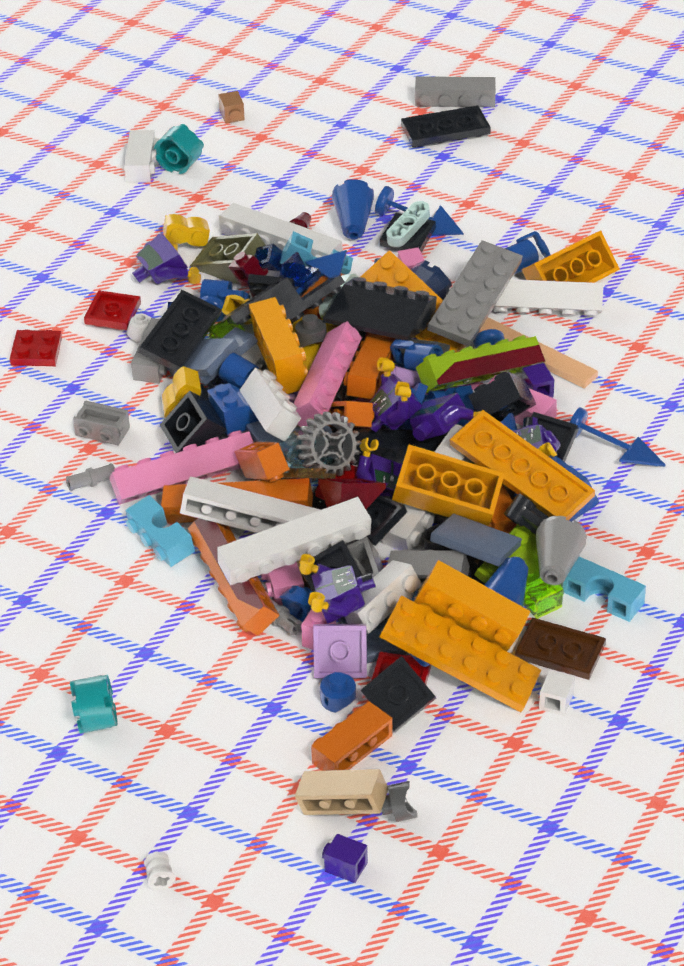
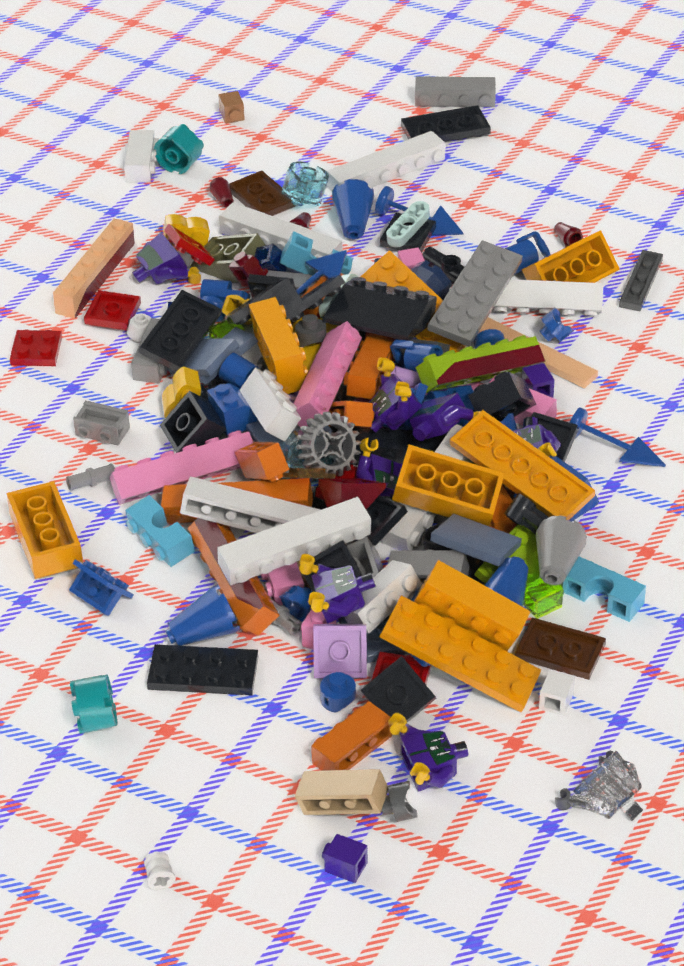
clear blue slope [279,252,322,289] -> none
none -> light orange brick [6,481,83,579]
none -> light nougat brick [53,218,135,319]
none -> blue bracket [69,559,134,616]
none -> black plate [147,644,259,696]
none -> red plate [164,224,215,266]
none -> blue cone [165,584,240,646]
none -> dark red cone [209,177,234,208]
none -> reddish brown tile [229,170,297,216]
none -> clear light blue brick [281,161,329,206]
none -> white brick [326,131,445,192]
none -> torso [388,713,469,792]
none -> black piece [422,246,465,284]
none -> blue piece [539,307,574,342]
none -> dark red cone [554,222,583,246]
none -> clear torso [555,750,644,821]
none -> dark grey tile [619,250,664,312]

